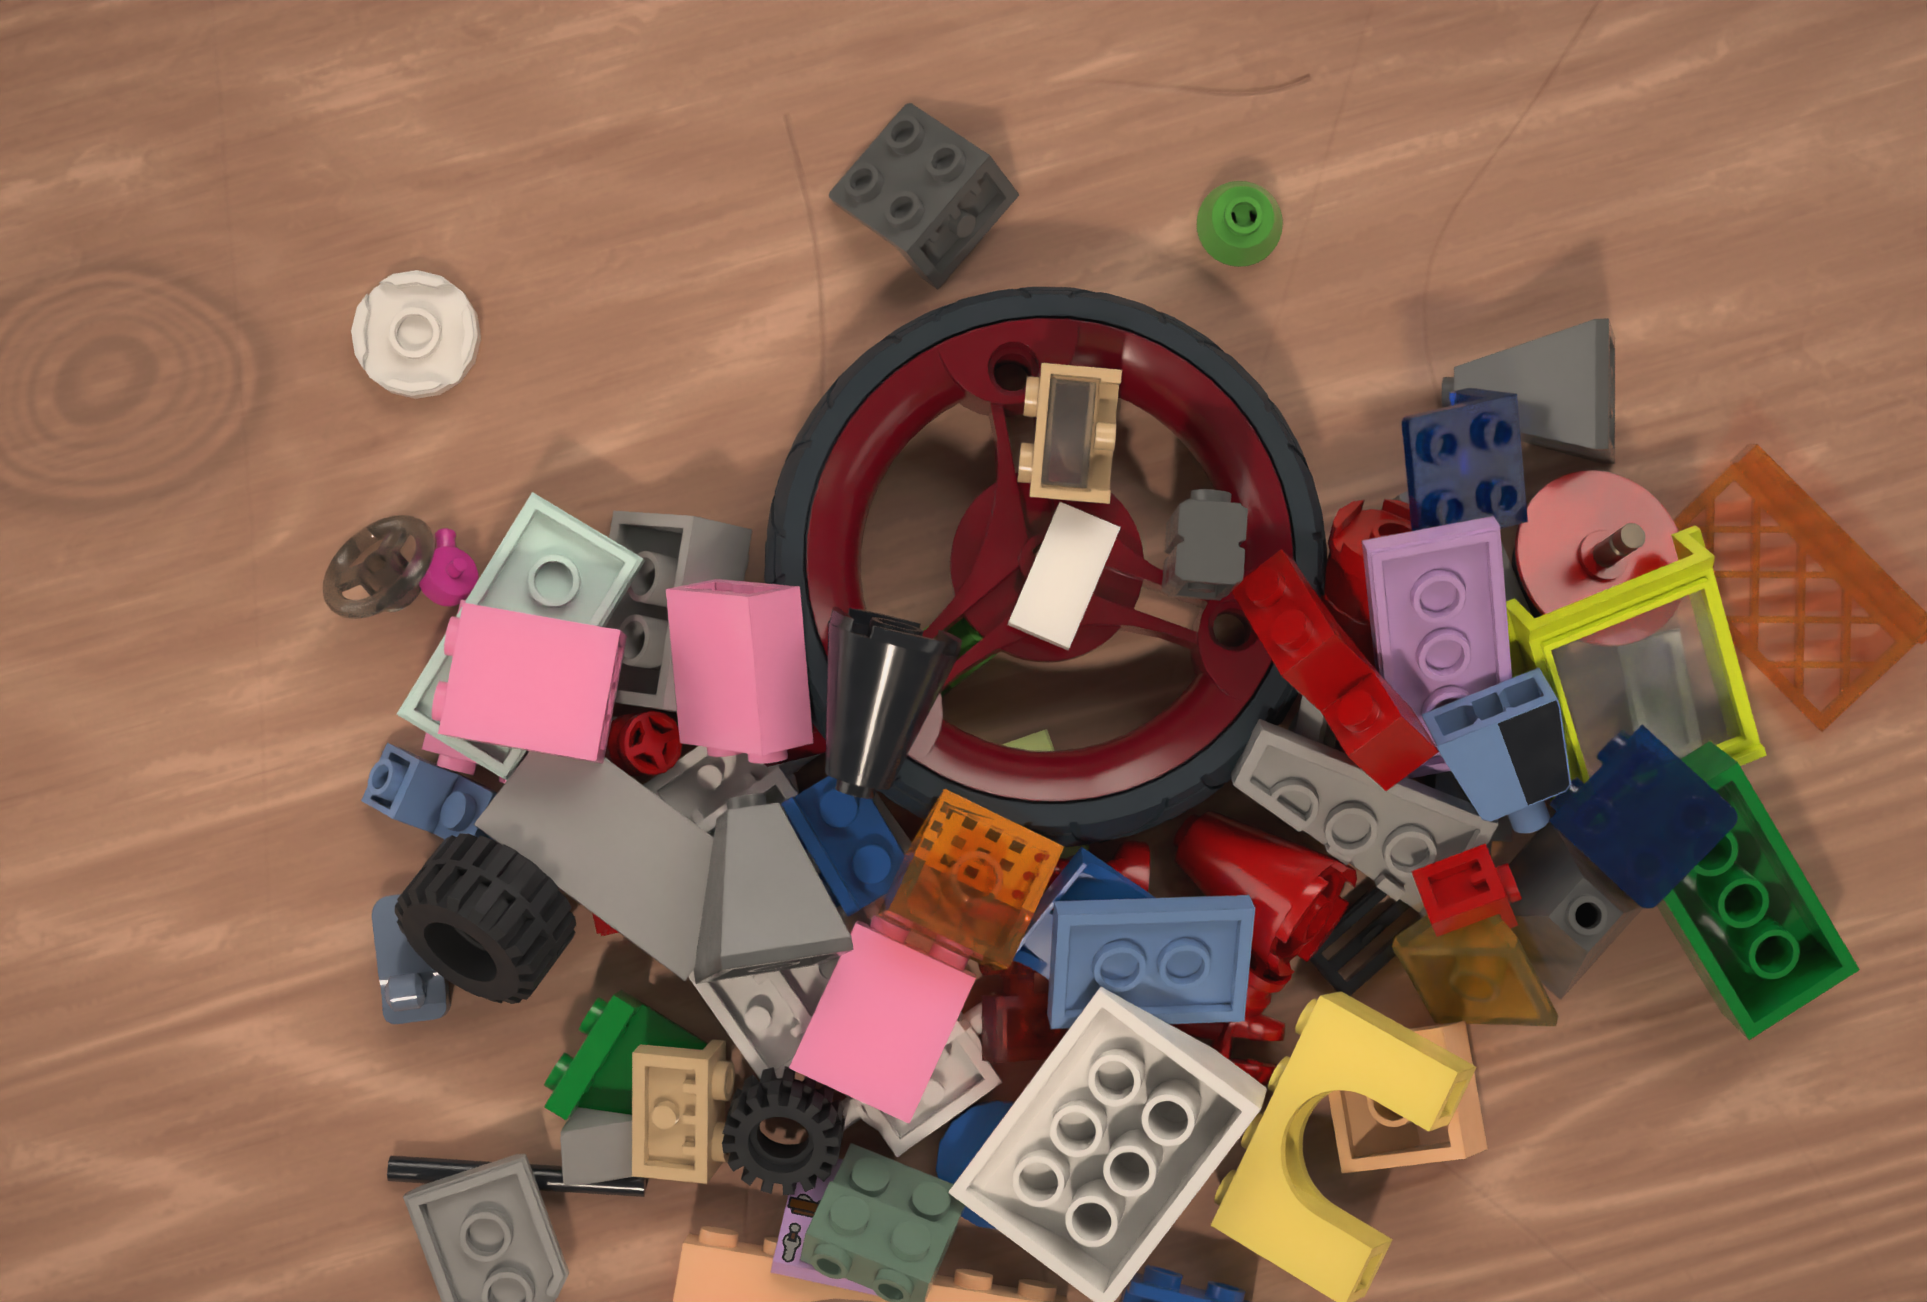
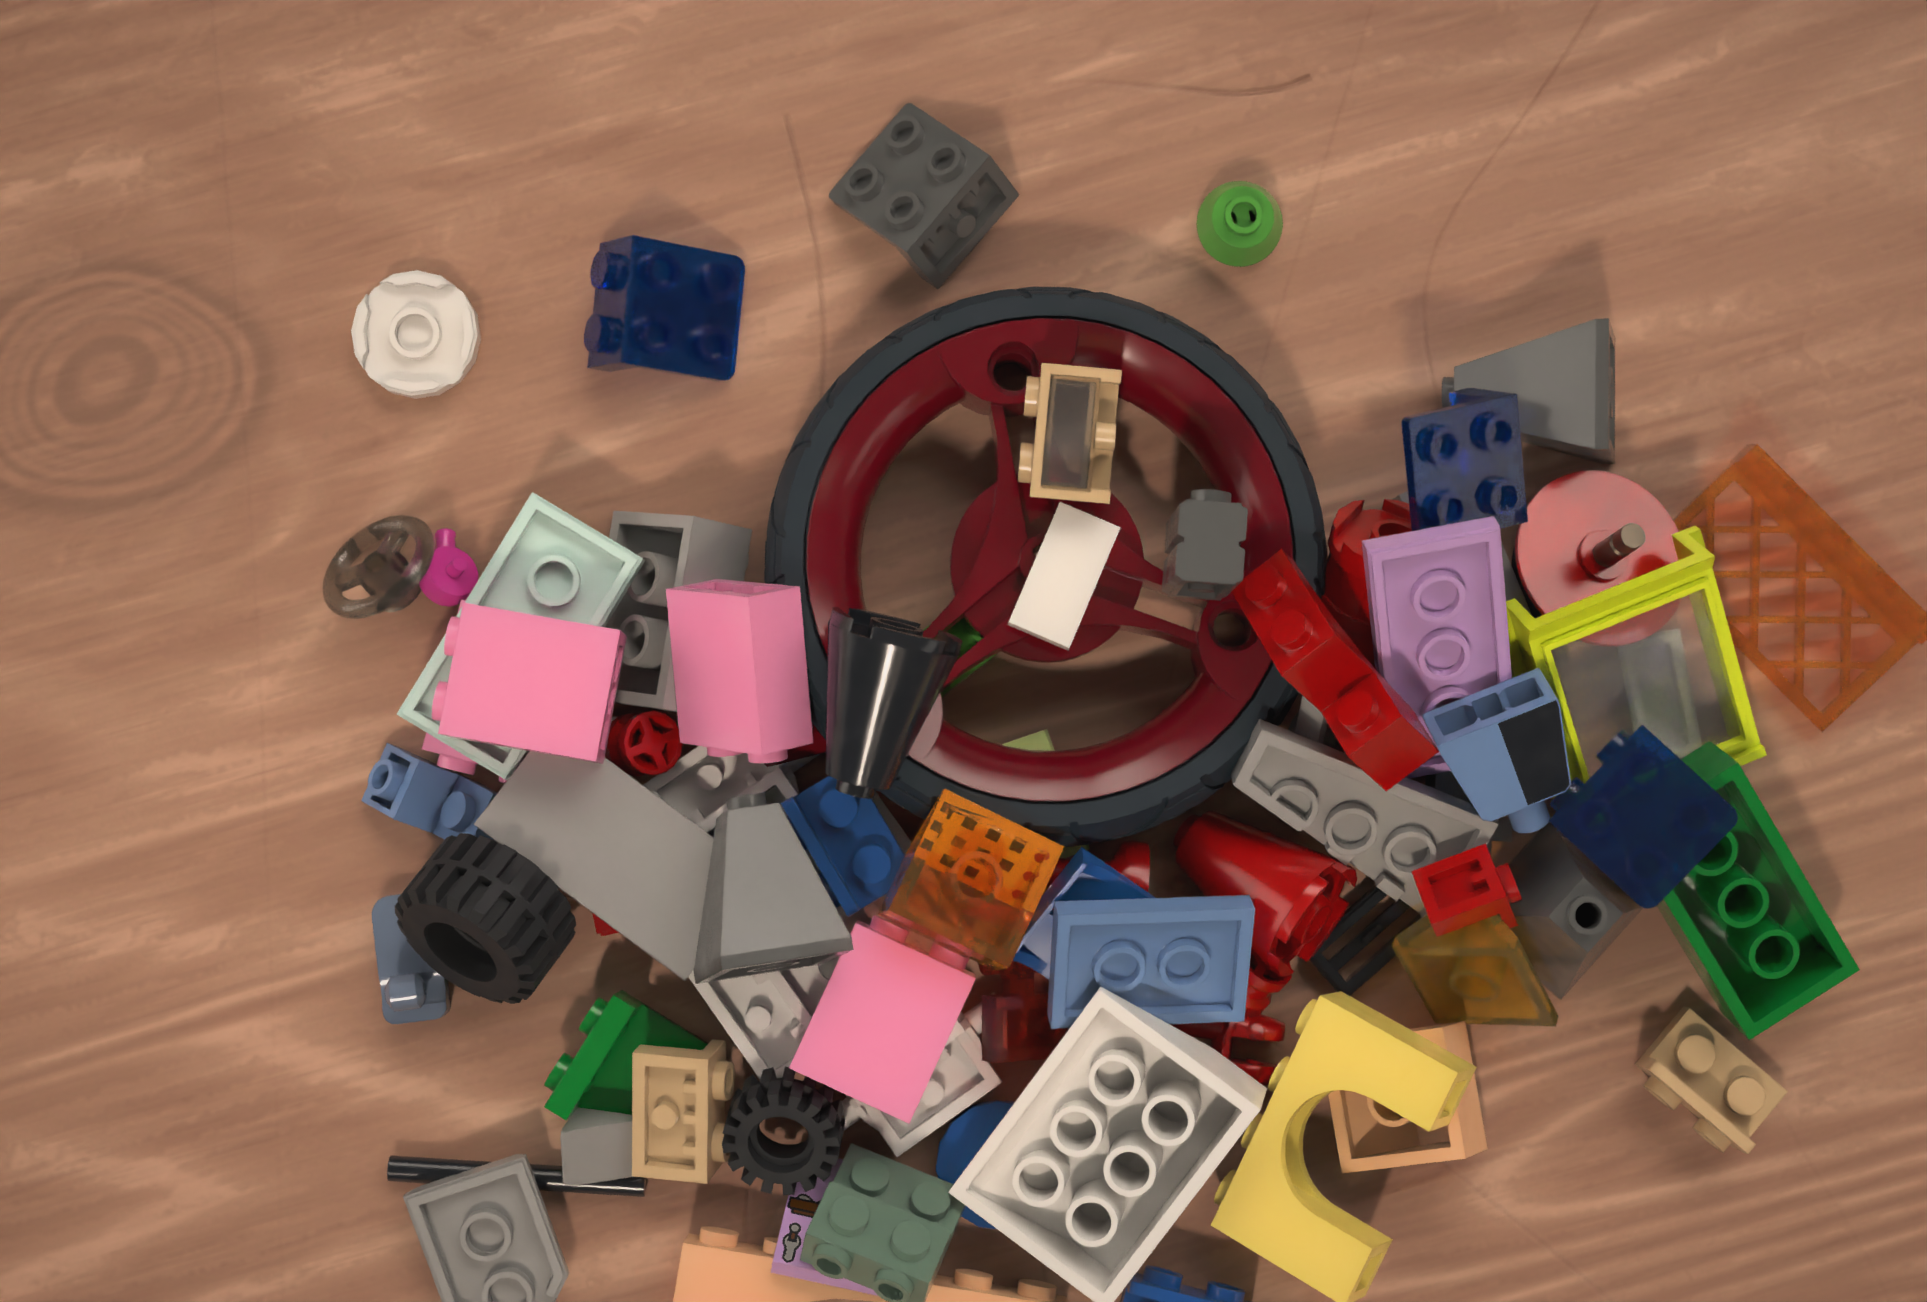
none -> clear blue bracket [584,235,745,381]
none -> tan bracket [1635,1006,1788,1154]

